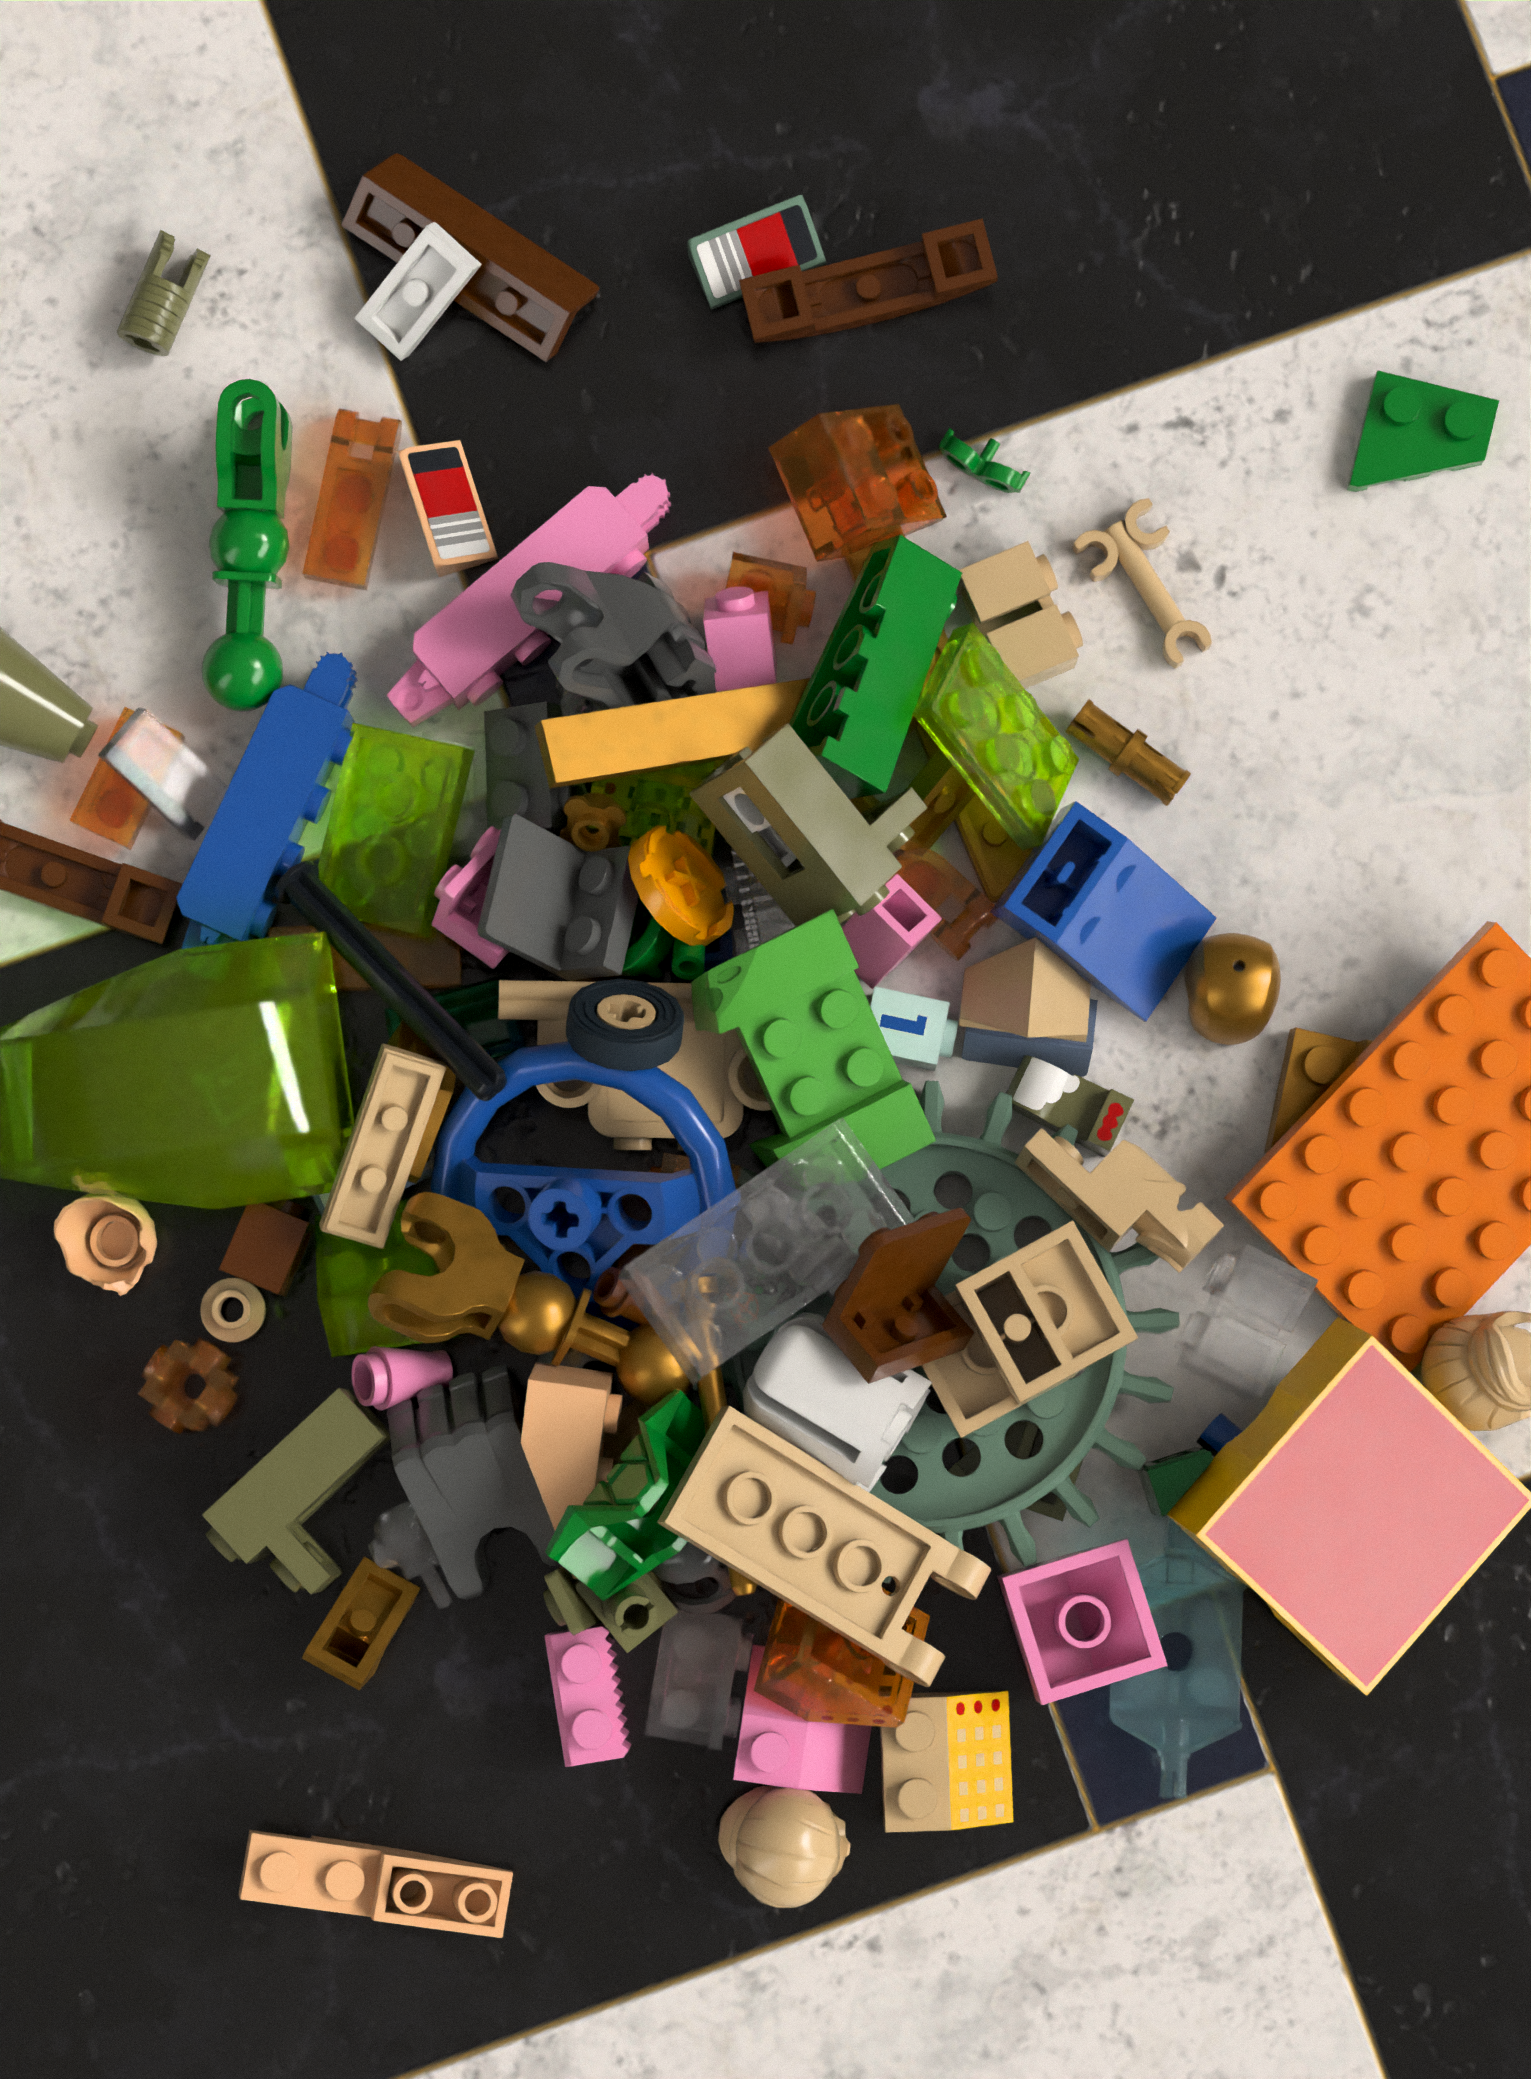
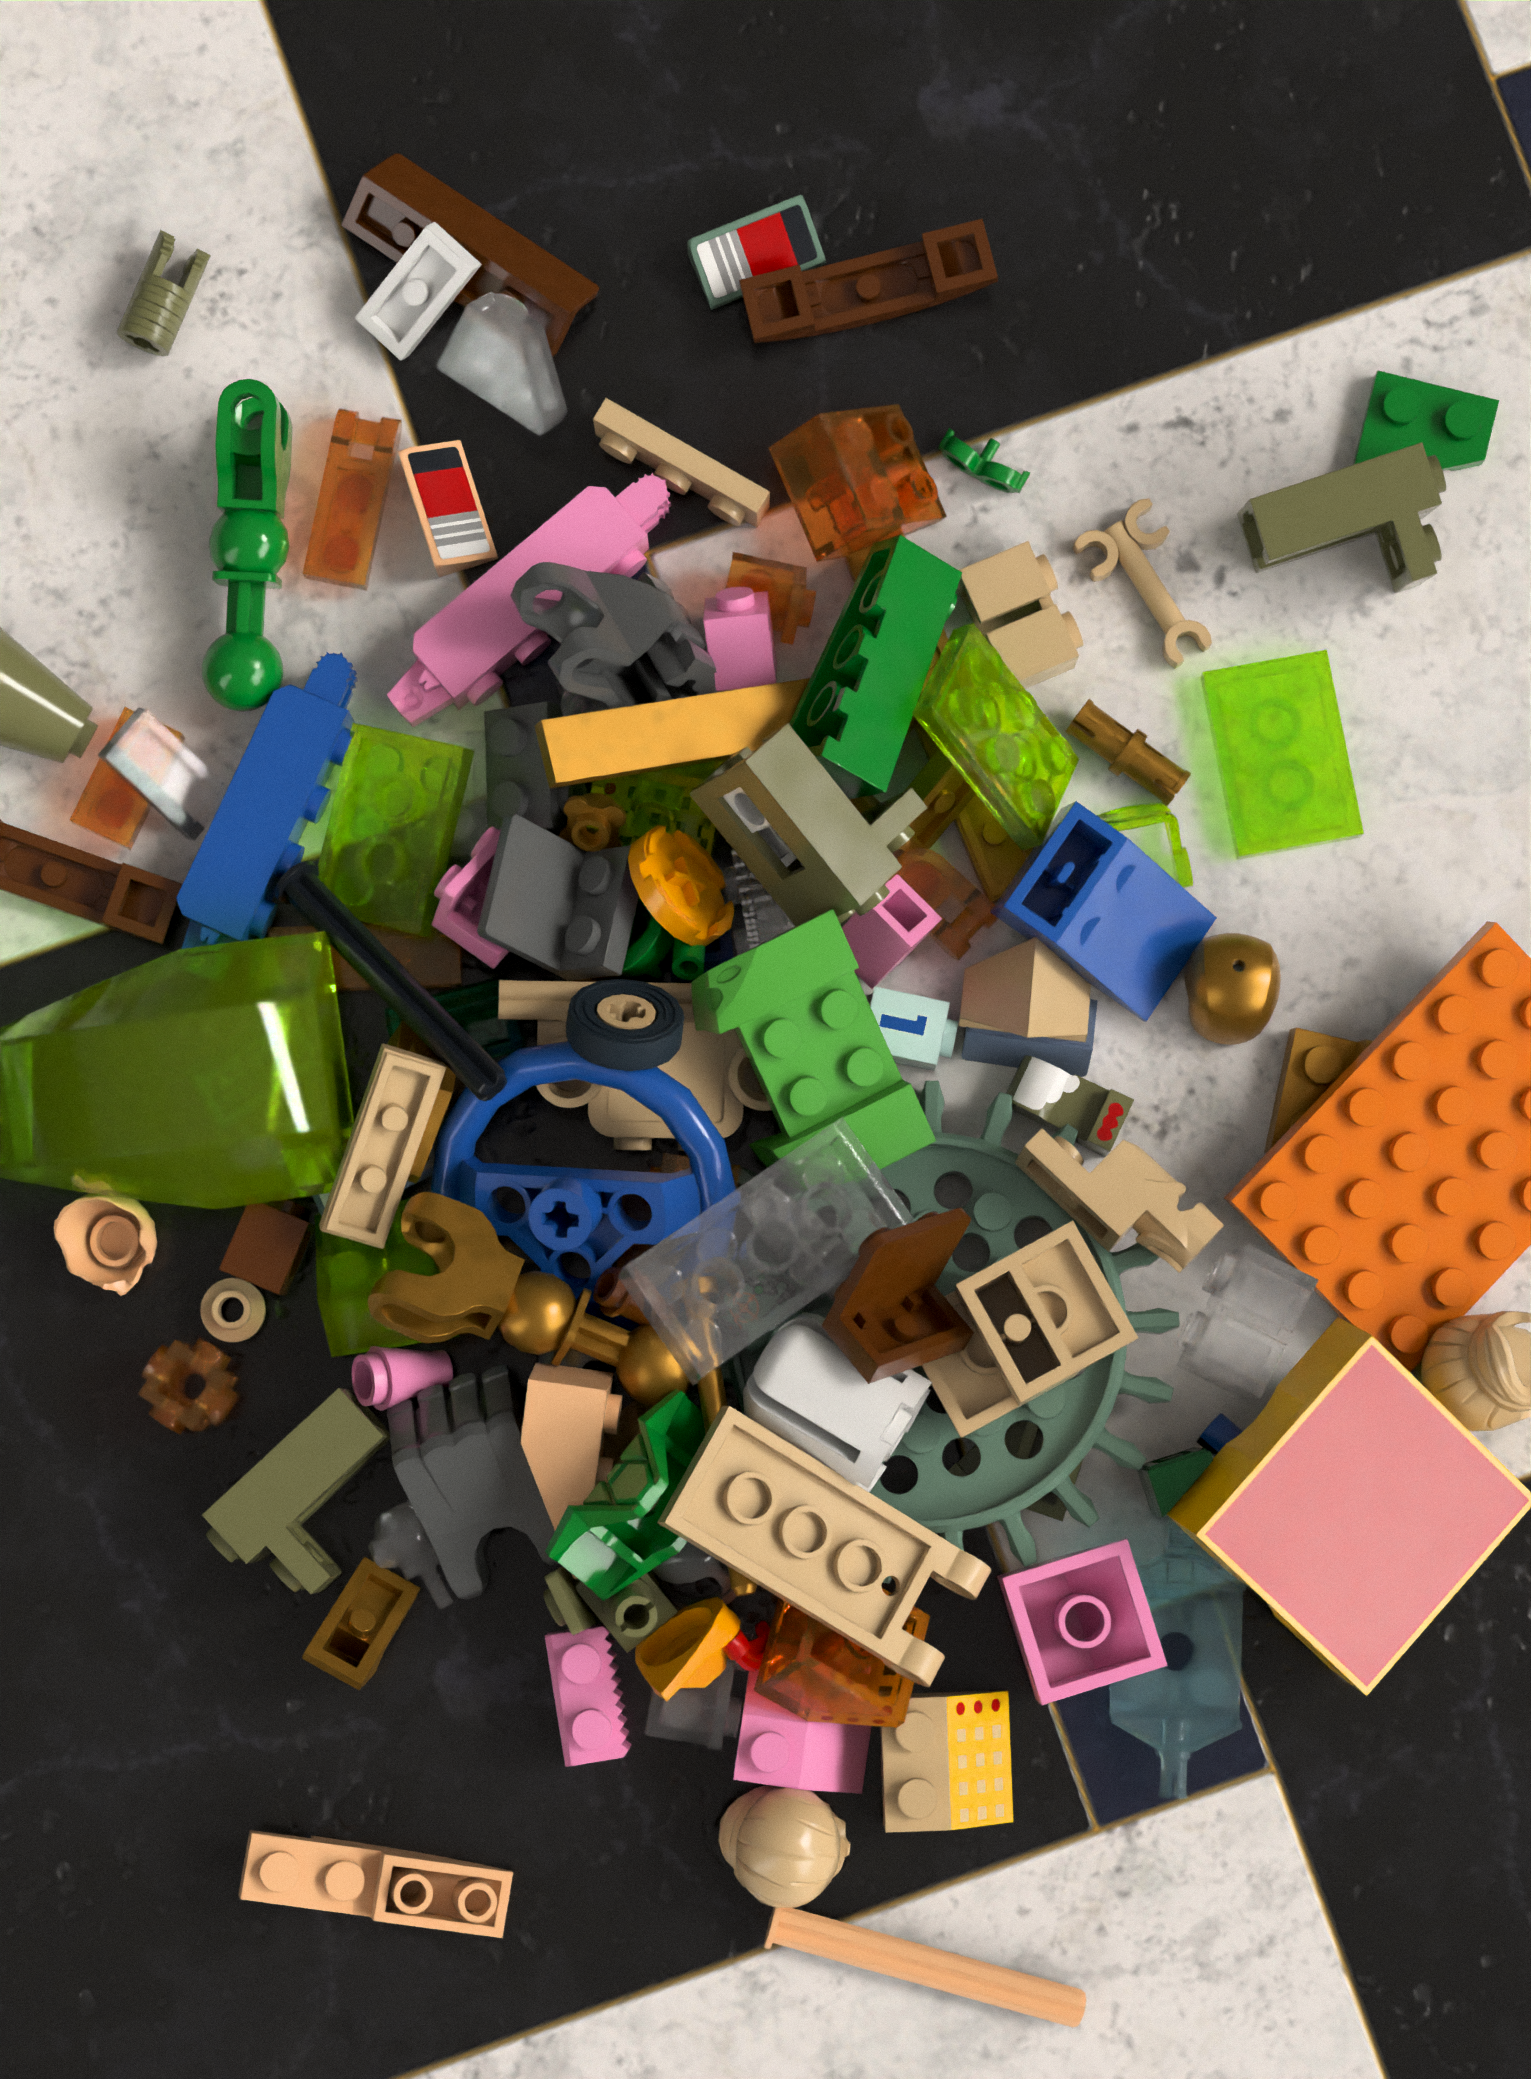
none -> clear slope [436,291,567,436]
none -> tan plate [593,398,770,528]
none -> light orange piece [635,1597,774,1702]
none -> light nougat axle [763,1907,1086,2028]
none -> clear neon green piece [1097,803,1193,888]
none -> clear neon green plate [1200,650,1364,860]
none -> olive brick [1237,442,1446,593]

